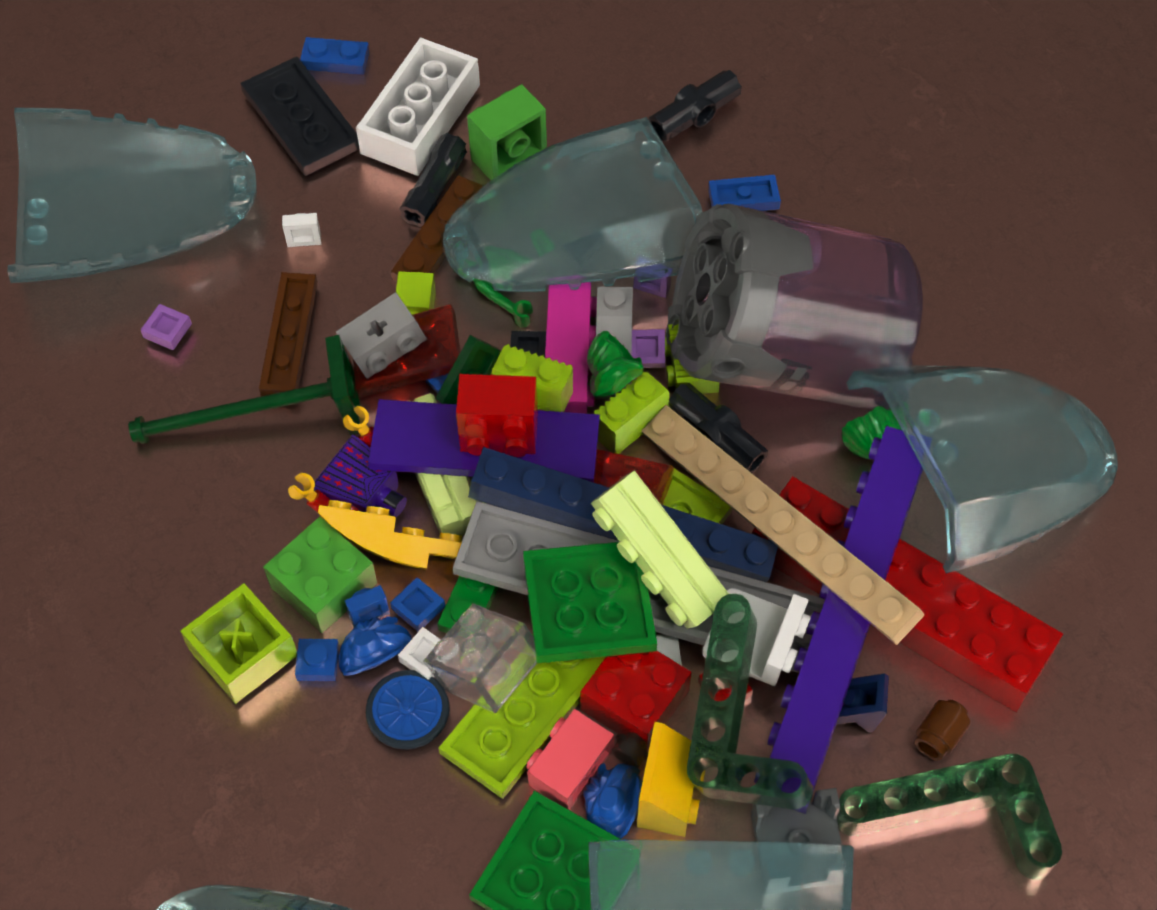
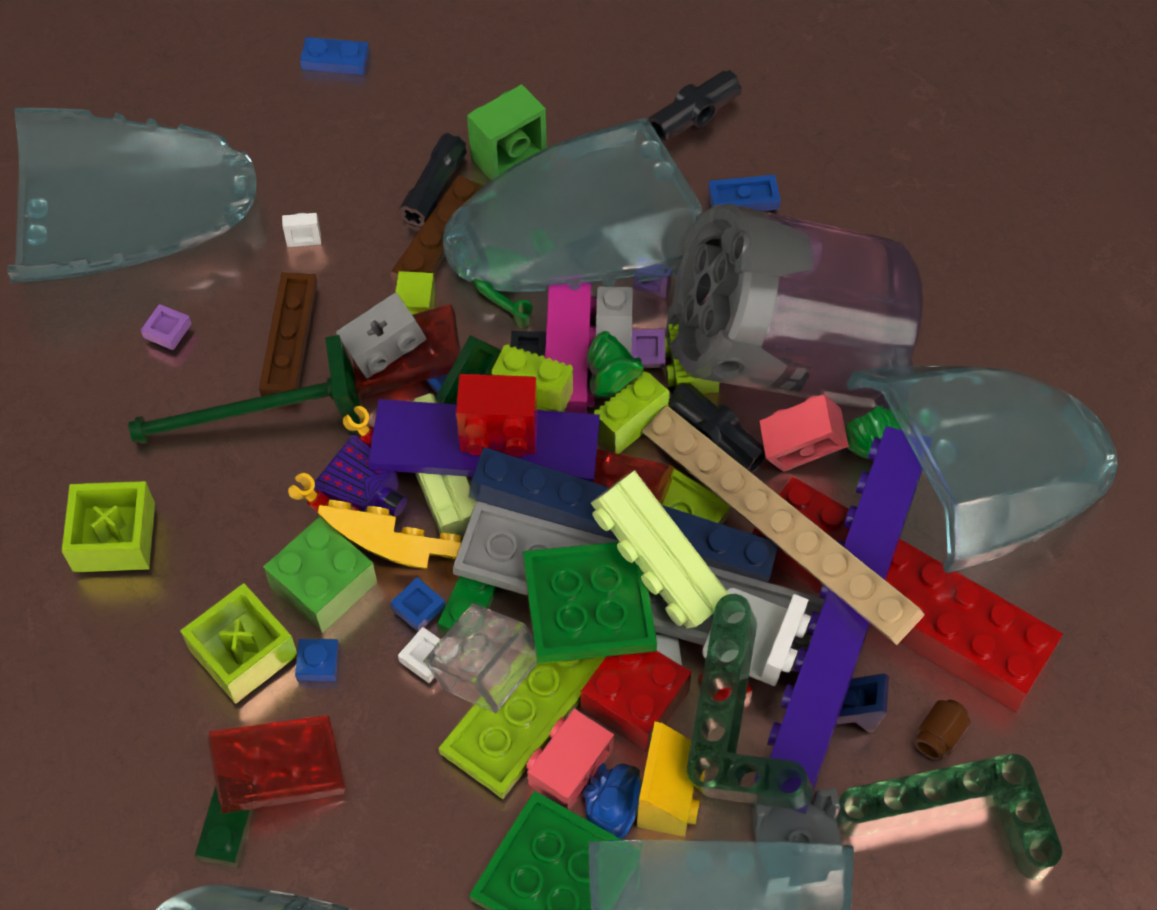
black plate [240,56,359,176] -> none
blue hat [338,616,412,676] -> none
blue plate [345,585,390,627] -> none
white brick [356,37,480,176] -> none
blue wheel [365,670,450,749] -> none
clear smoke plate [612,732,648,768] -> none
none -> lime brick [62,481,155,572]
none -> dark green plate [195,778,260,868]
none -> clear red plate [207,715,345,814]
none -> coral brick [759,394,849,472]

